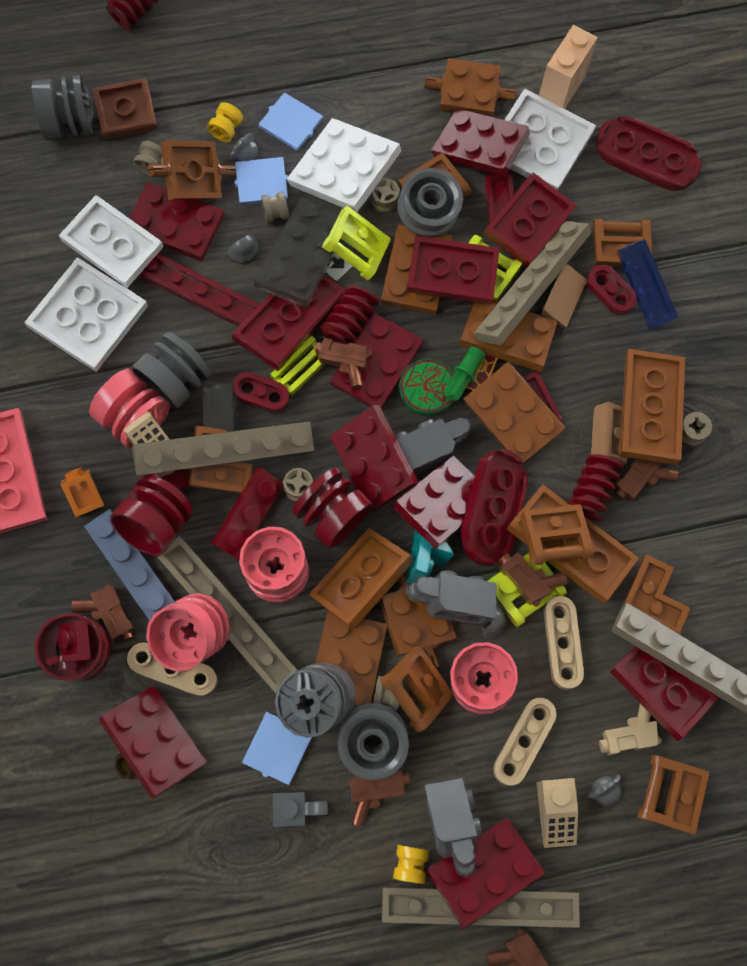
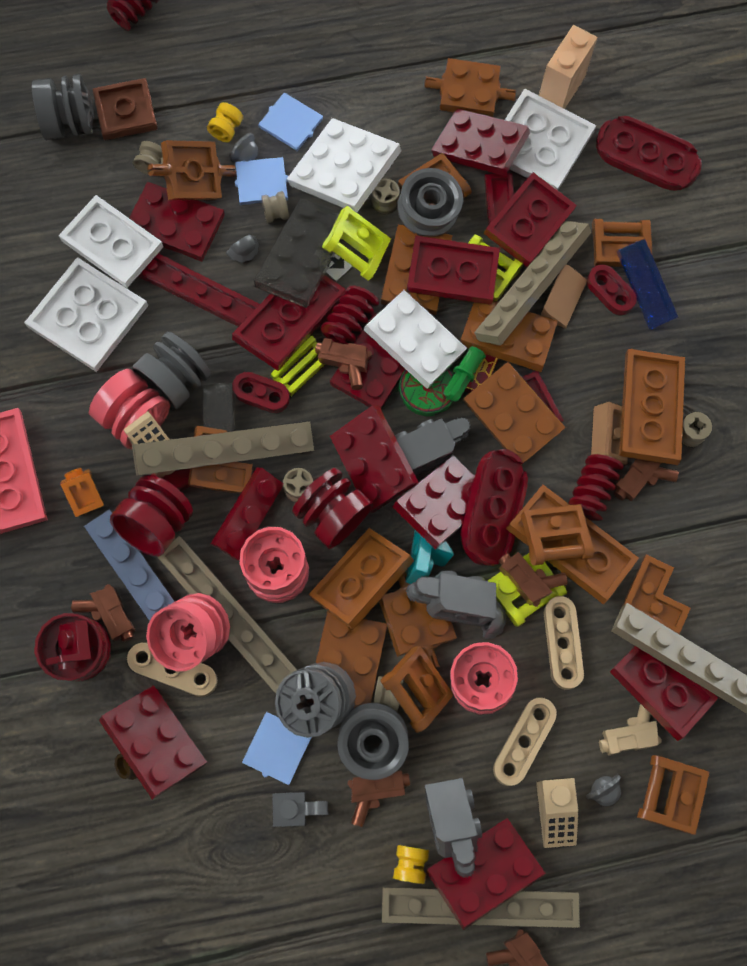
none -> white plate [364,290,467,389]

